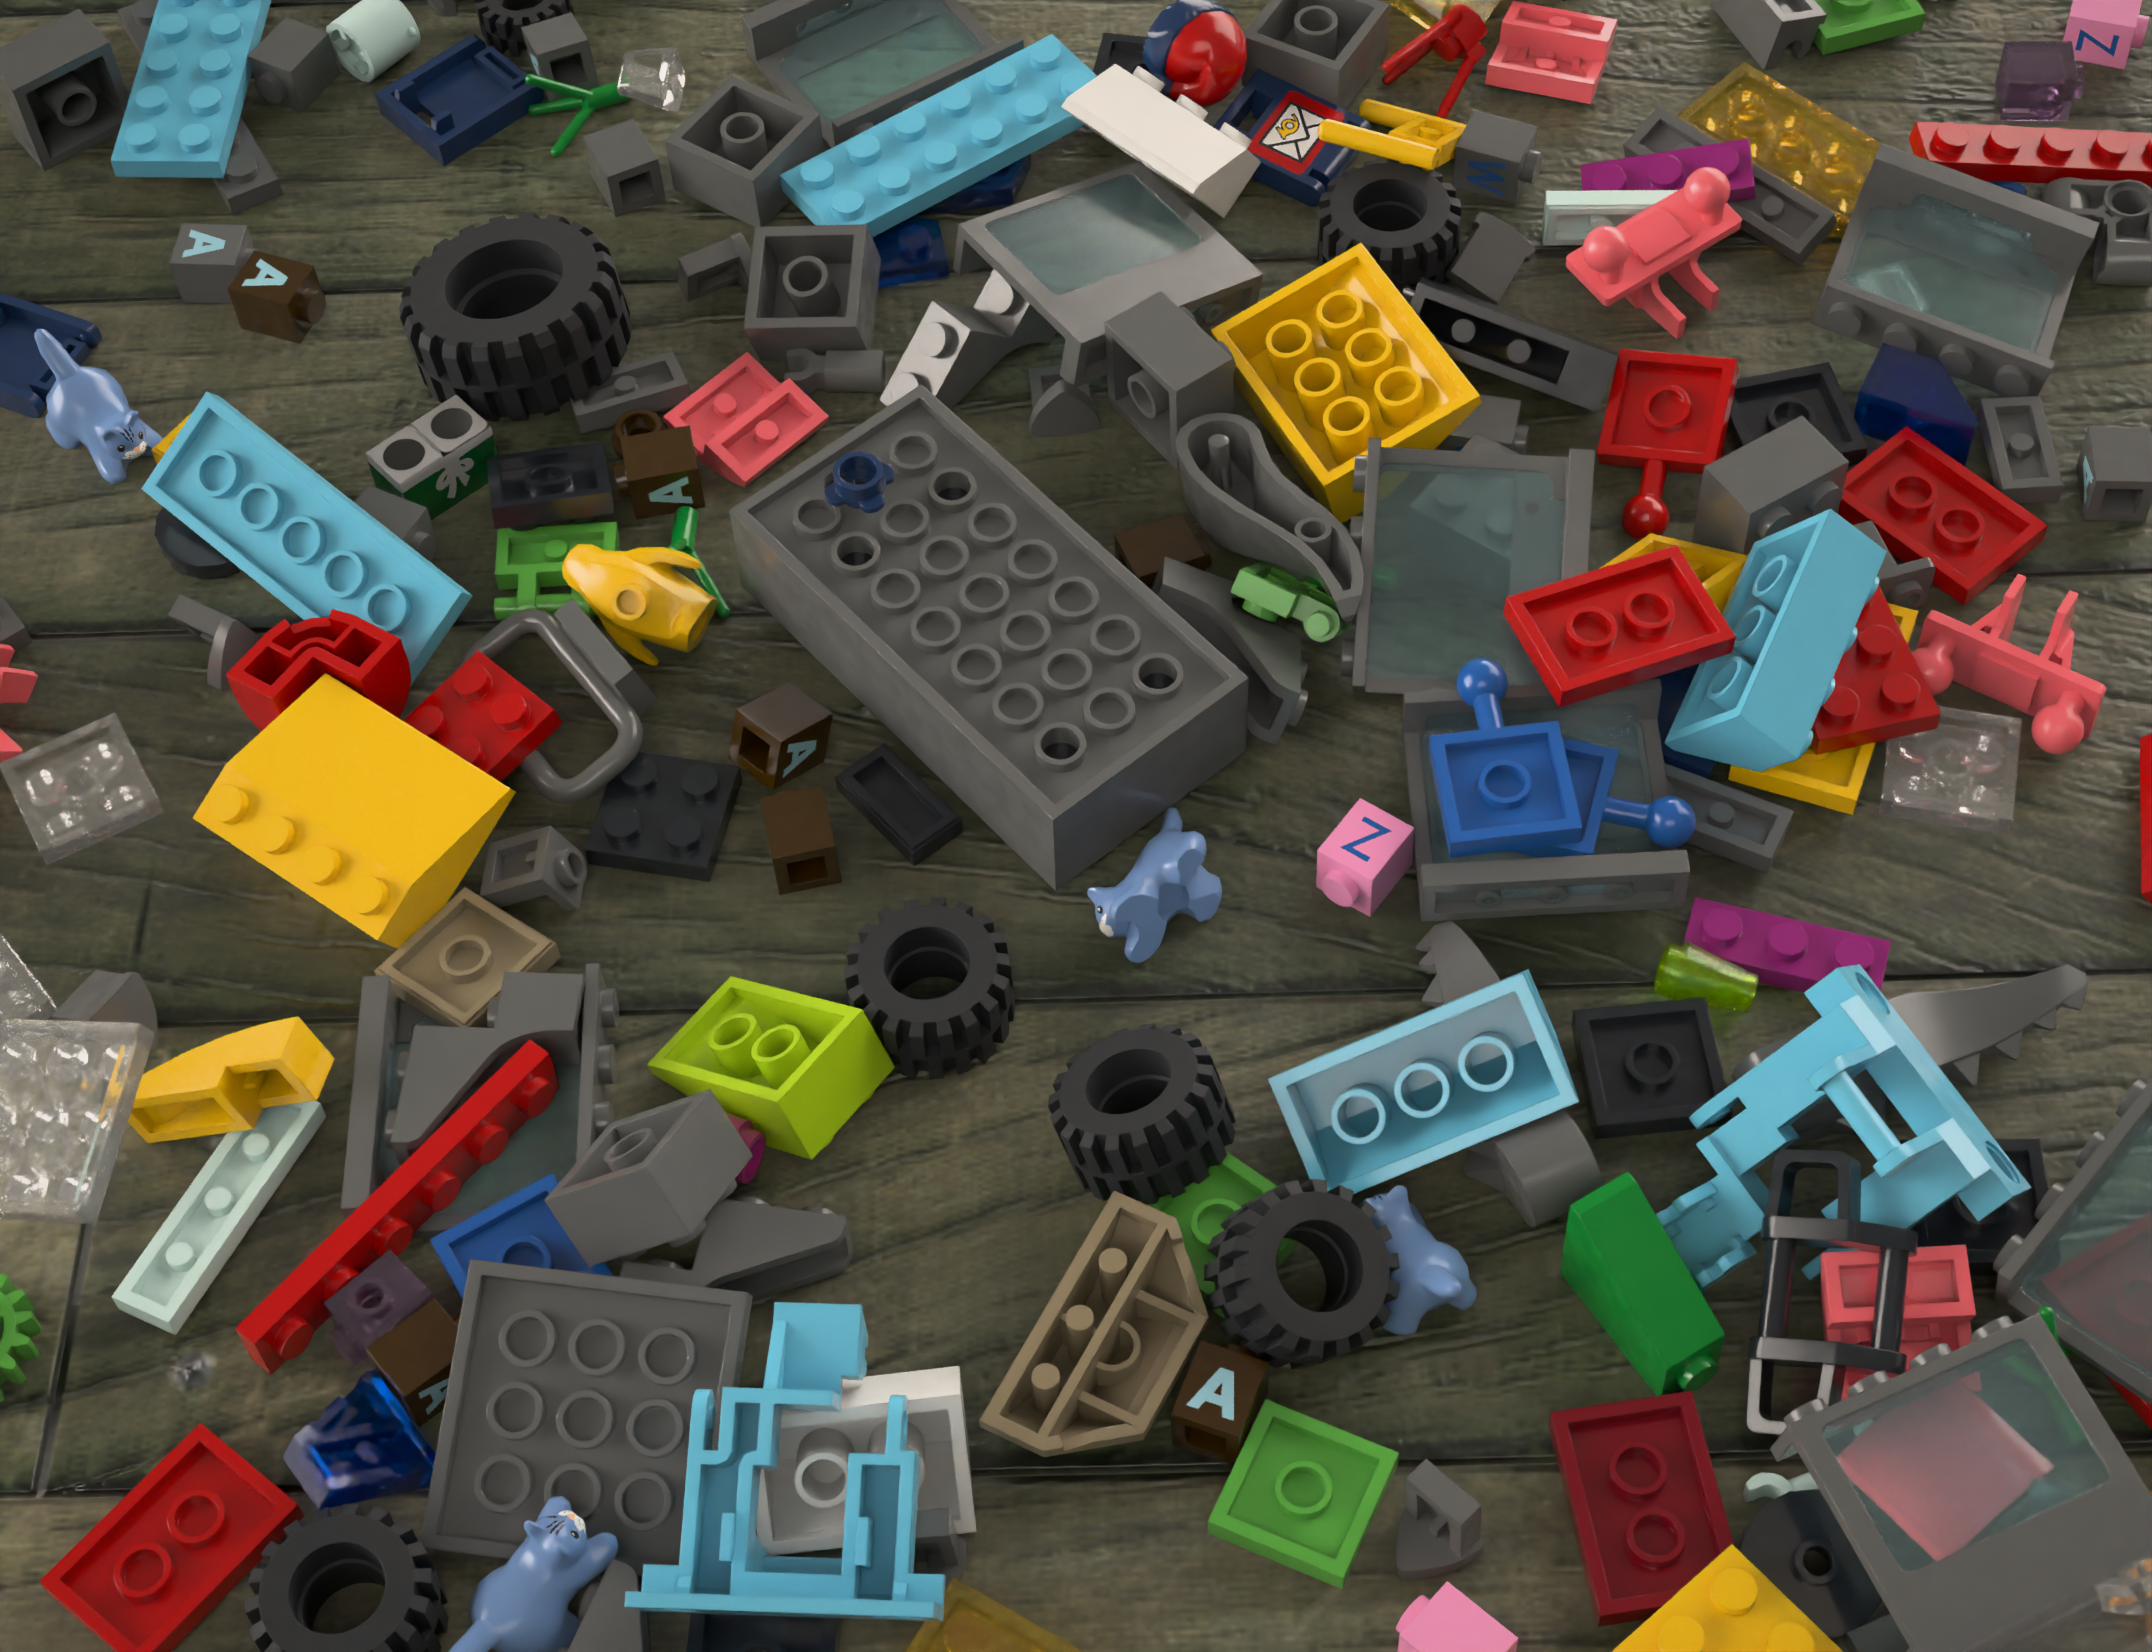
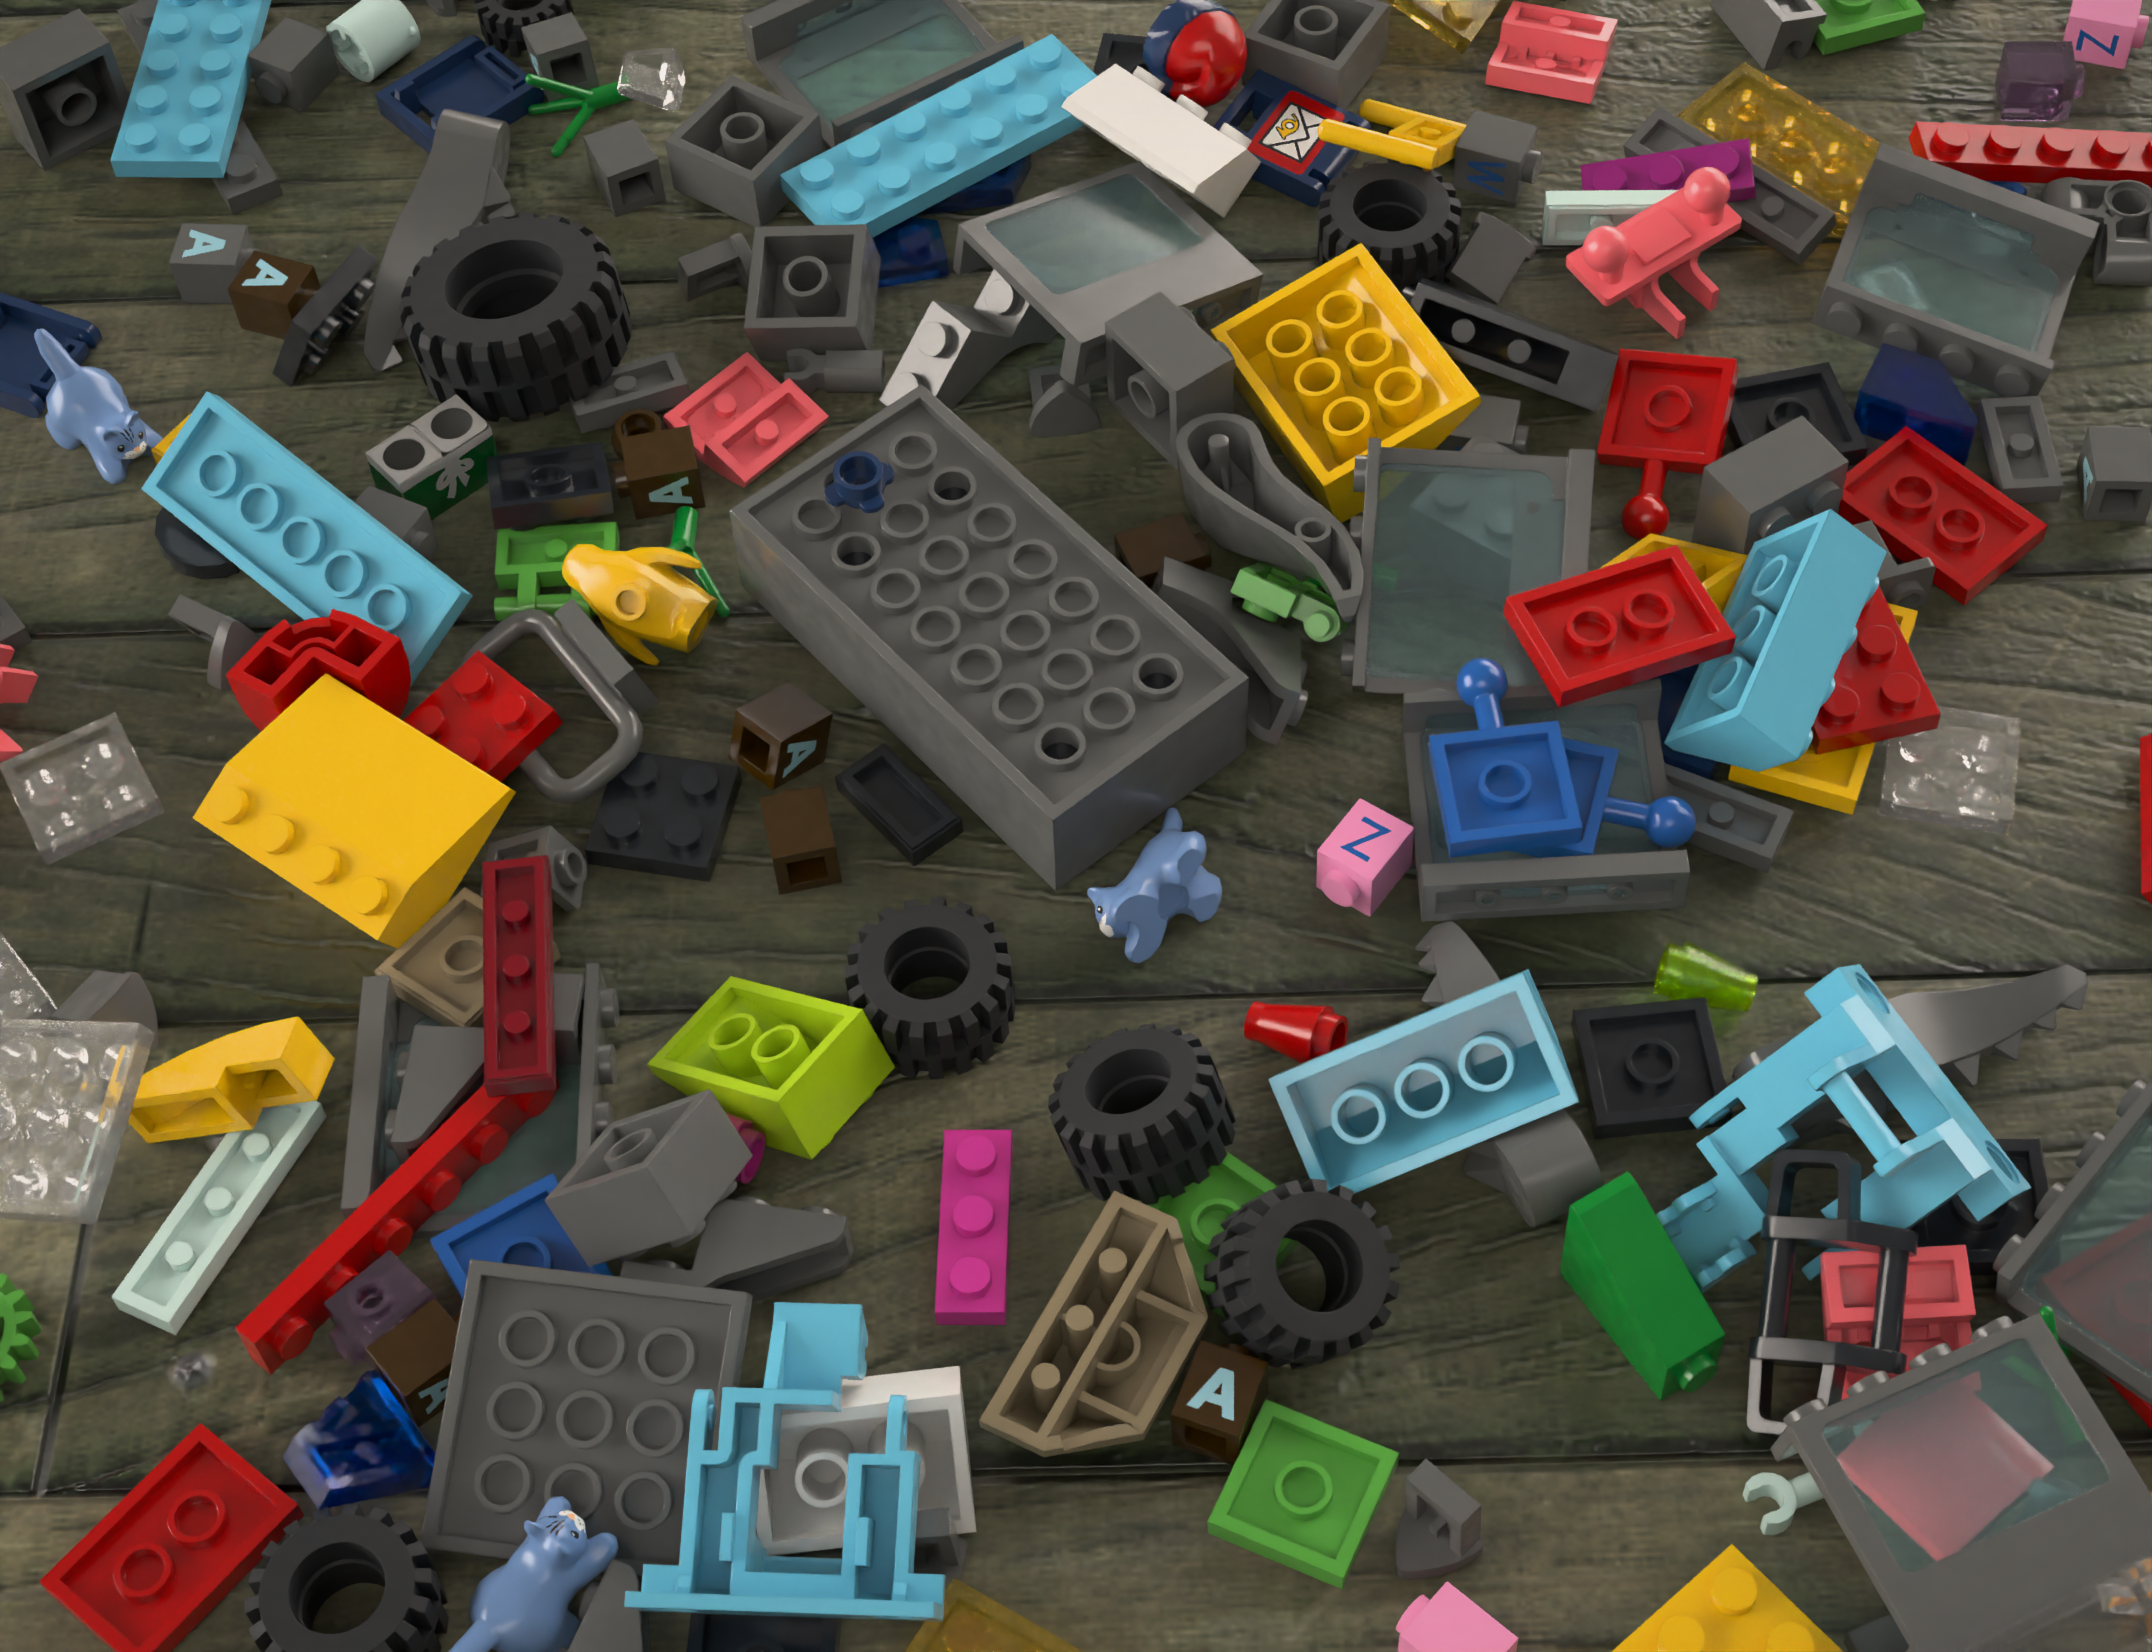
medium blue animal [1363,1185,1477,1335] -> none
red plant [1382,4,1487,119] -> none
dark red plate [1548,1391,1734,1627] -> none
magenta plate [1679,897,1891,993] -> none
black plate [1739,1489,1883,1640] -> none
coral piece [1912,574,2106,754] -> none
none -> black plate [272,245,377,387]
none -> dark grey animal [363,108,515,374]
none -> dark red tile [482,855,556,1097]
none -> dark pink plate [935,1130,1013,1325]
none -> red cone [1244,1001,1348,1064]

